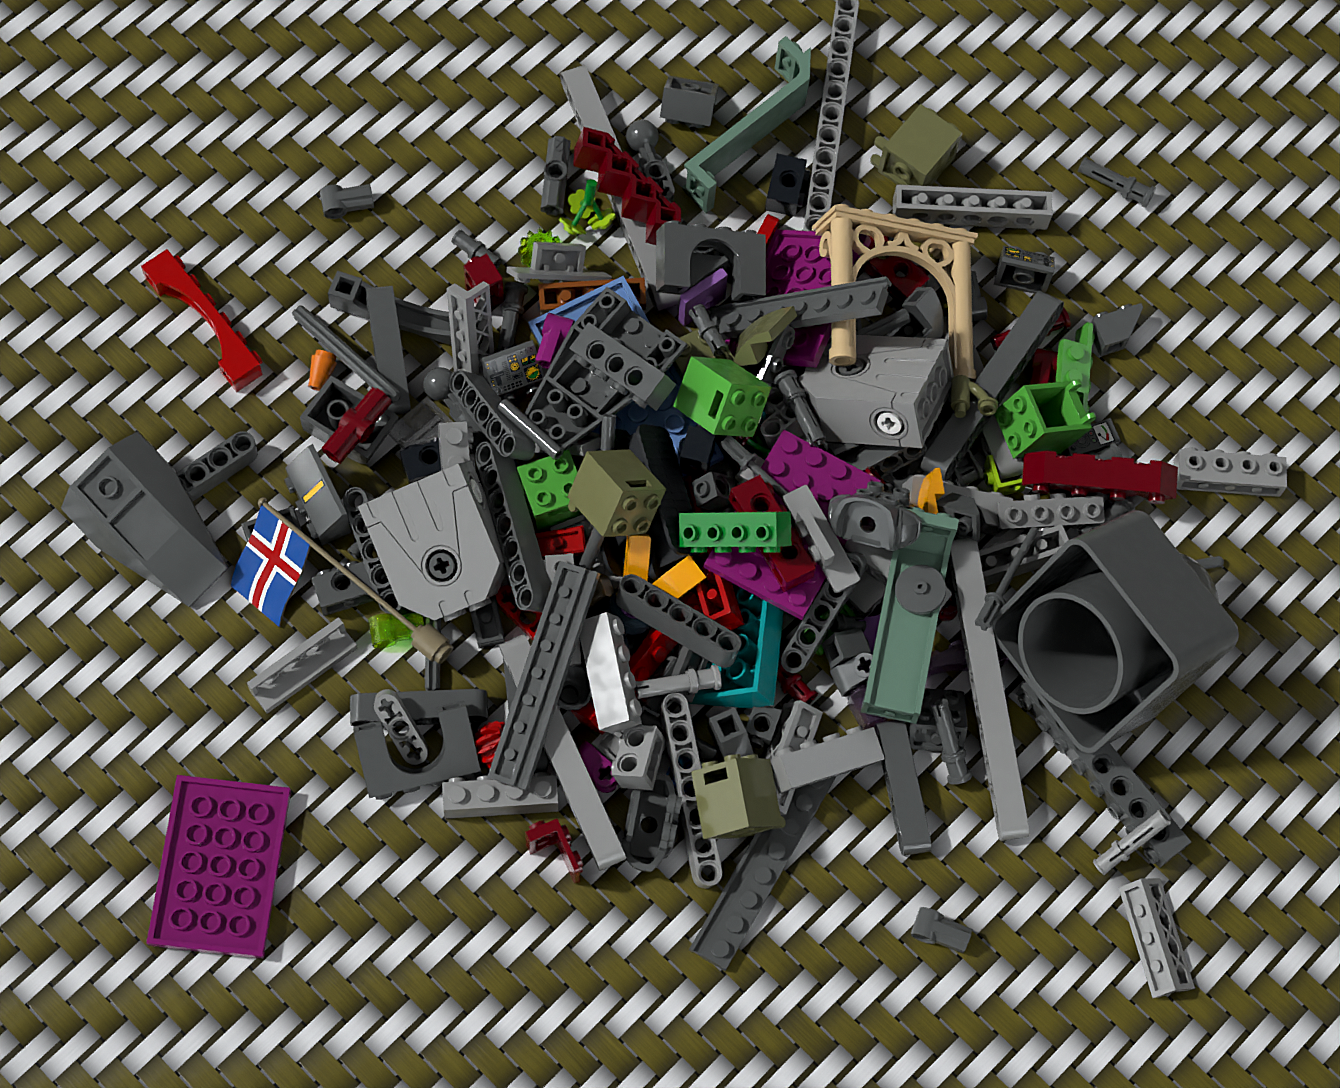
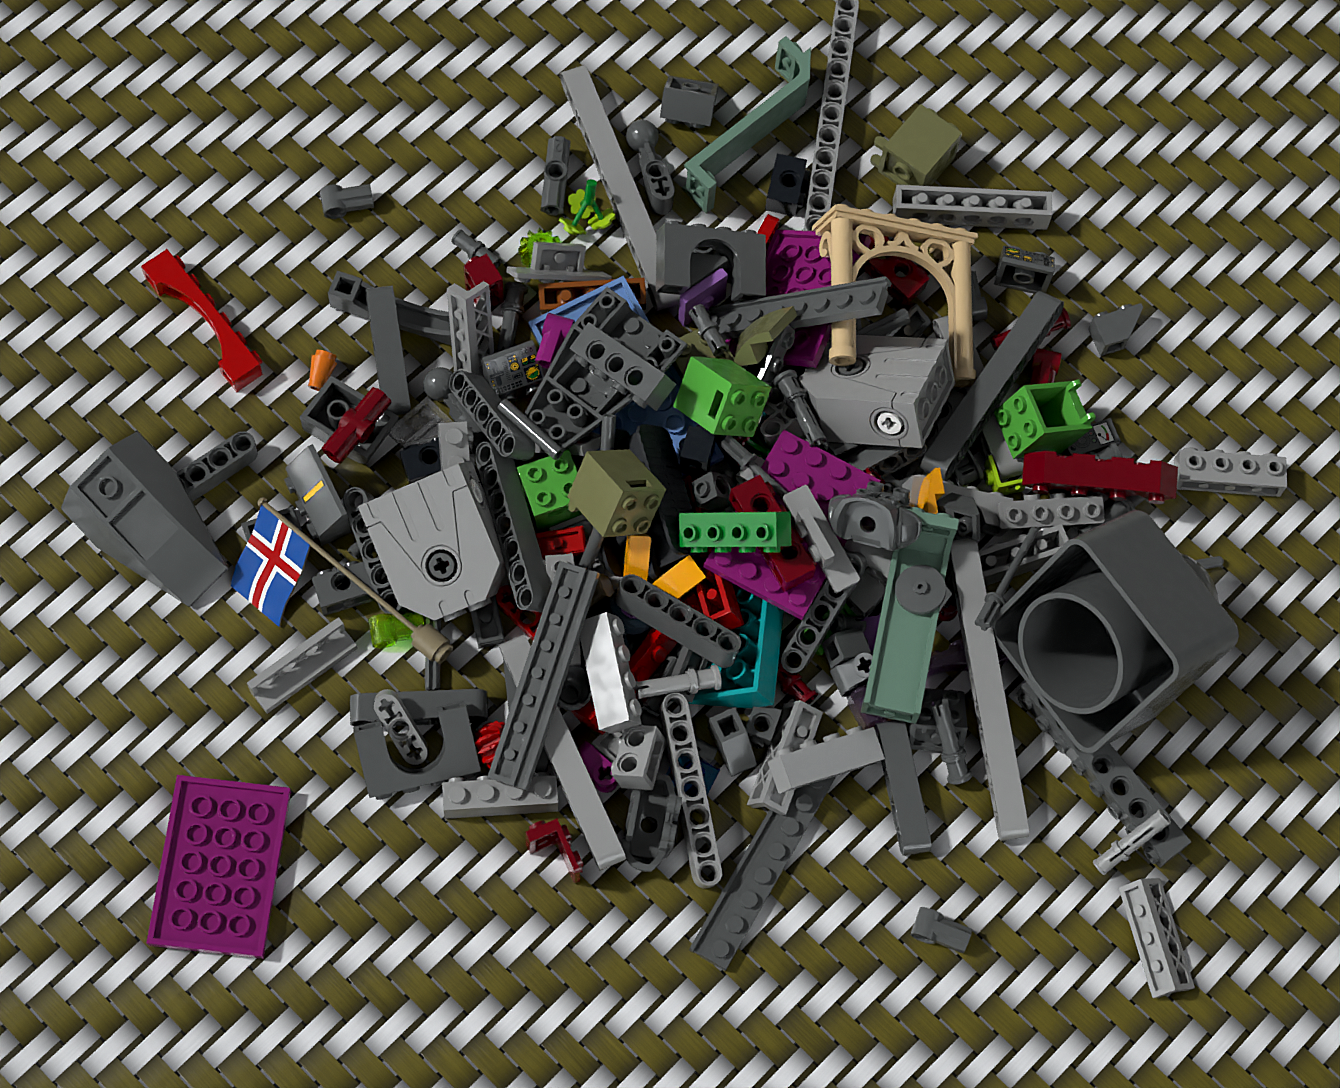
dark grey axle [292,305,401,404] -> none
dark red brick [573,127,681,245] -> none
olive container [691,754,786,839] -> none
dark grey brick [901,287,943,340] -> none
olive plant [951,375,998,418] -> none
bright green bracket [1056,322,1095,414] -> none
dark grey pin [1078,157,1156,208] -> none

